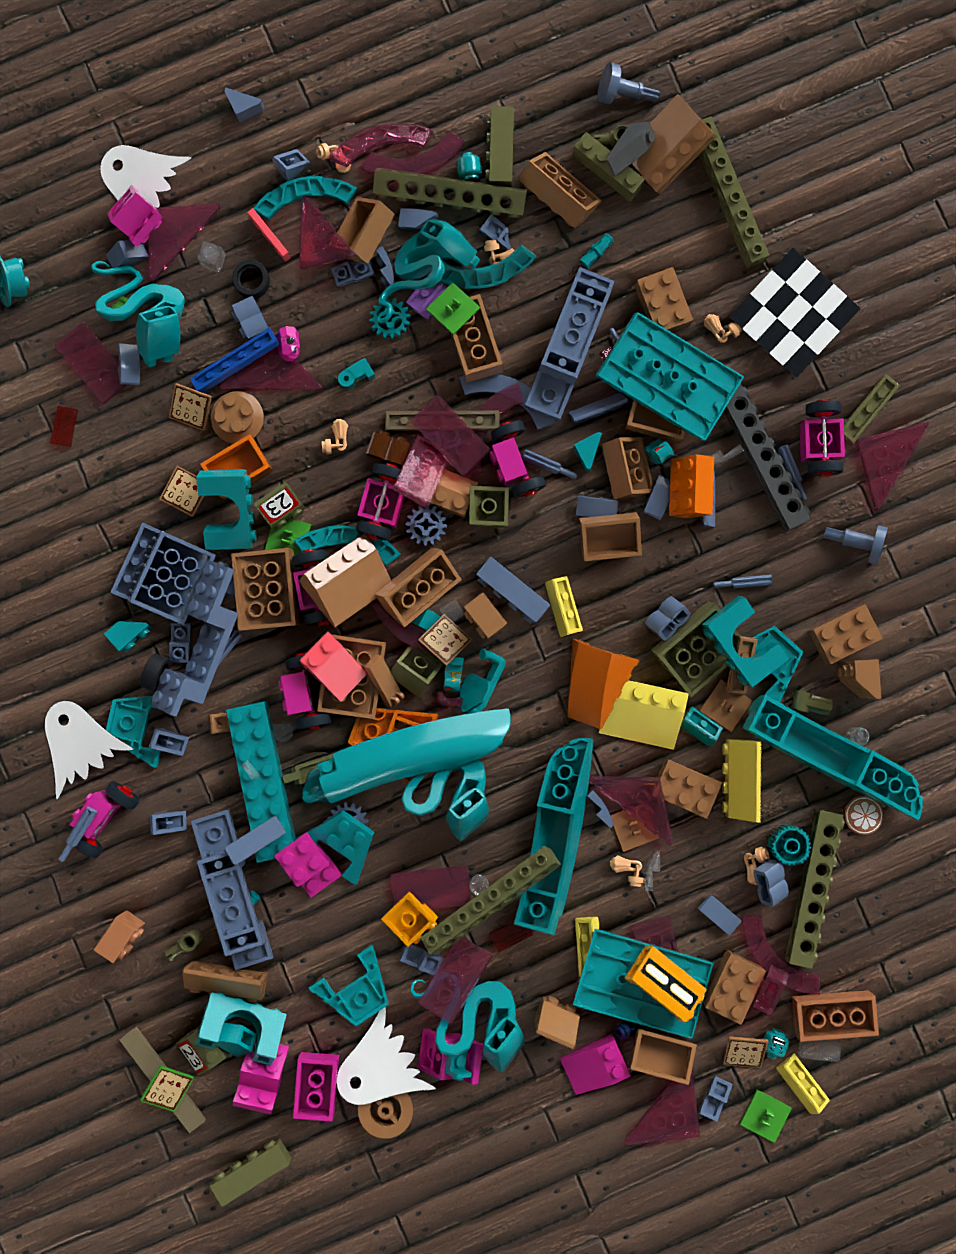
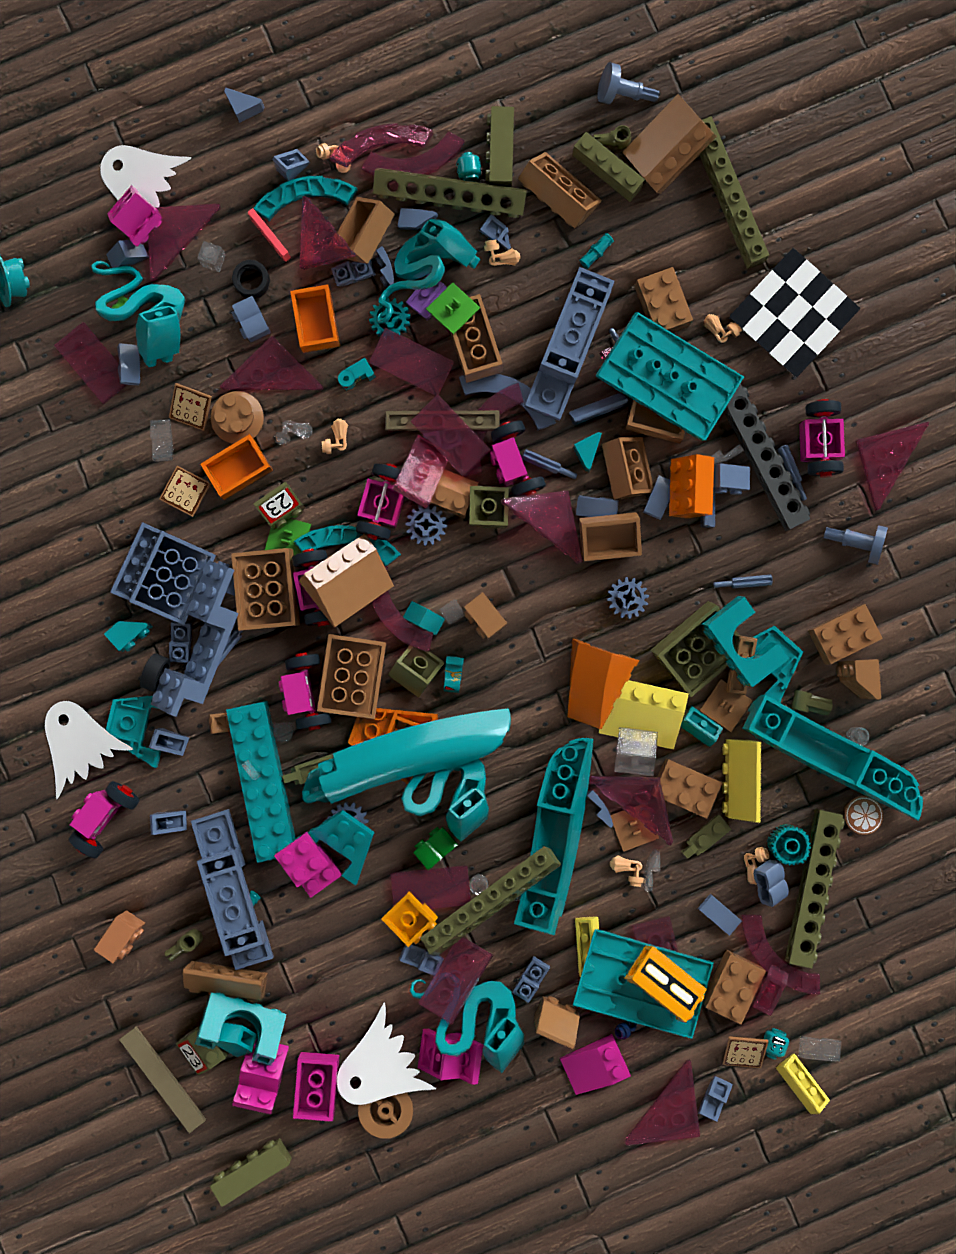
clear red tile [50,406,78,447] -> none
sand blue axle [59,806,97,862] -> none
piece [140,1065,194,1112] -> none
blue plate [190,327,280,393] -> none
teal arch [196,469,257,550] -> none
sand blue slope [225,815,286,865] -> none
dark pink rock [276,326,300,361] -> none
coral slope [298,632,367,702] -> none
teal wing [309,944,389,1026] -> none
medium nougat hinge [364,654,405,707] -> none
reddish brown brick [366,430,410,468] -> none
medium nougat slope [374,548,462,627] -> none
piece [418,614,472,666] -> none
clear pink arm [435,692,463,708] -> none
teal tile [440,244,536,289] -> none
teal bracket [444,1050,472,1081] -> none
teal piece [459,648,506,714] -> none
sand blue brick [476,556,550,623] -> none
clear red tile [490,922,533,952] -> none
light yellow slope [545,576,583,637] -> none
dark grey slope [605,122,656,176] -> none
medium nougat piece [628,1029,697,1085] -> none
teal leg [644,438,674,464] -> none
sand blue brick [645,596,691,641] -> none
bright green piece [740,1089,792,1143] -> none
nougat brick [791,990,879,1042] -> none
olive tile [844,374,901,445] -> none
none -> clear slope [150,419,173,462]
none -> clear piece [275,420,313,446]
none -> orange piece [290,284,340,353]
none -> clear pink tile [369,328,454,397]
none -> green brick [413,826,458,870]
none -> clear pink tile [500,491,582,564]
none -> sand blue slope [512,956,550,1003]
none -> sand blue gear [607,577,649,619]
none -> clear slope [614,727,658,776]
none -> olive hinge [681,814,732,859]
none -> sand blue brick [713,464,750,495]

